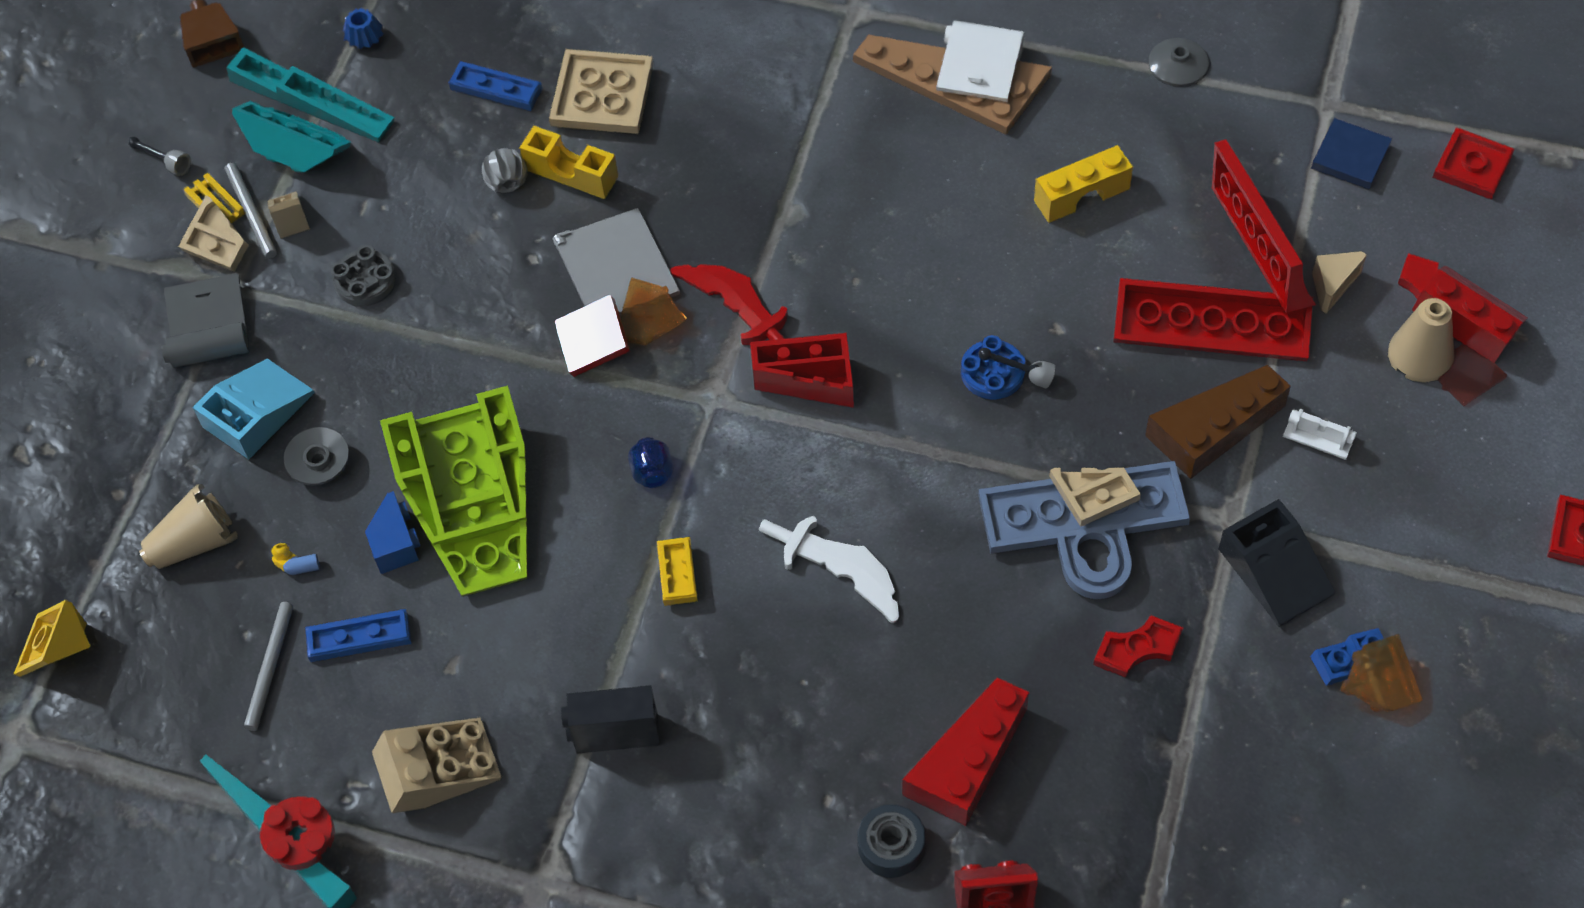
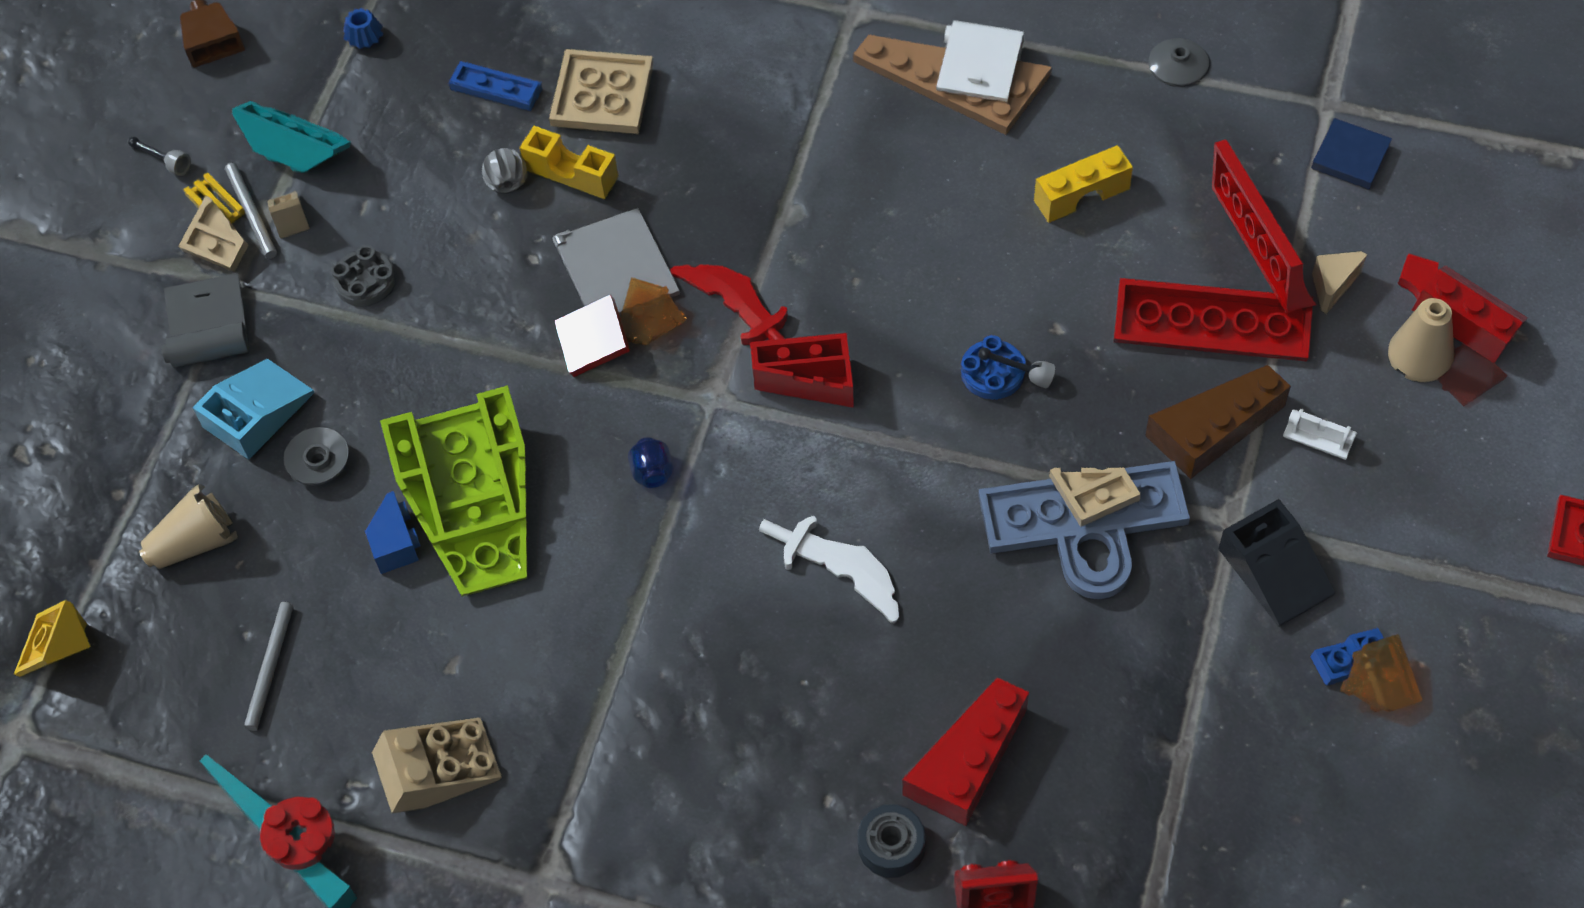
teal slope [227,47,394,143] -> none
arm [271,543,320,575] -> none
blue tile [305,609,411,662] -> none
black brick [561,685,660,754] -> none
yellow plate [657,537,698,606] -> none
red tile [1093,615,1183,678] -> none
red tile [1432,127,1515,200] -> none

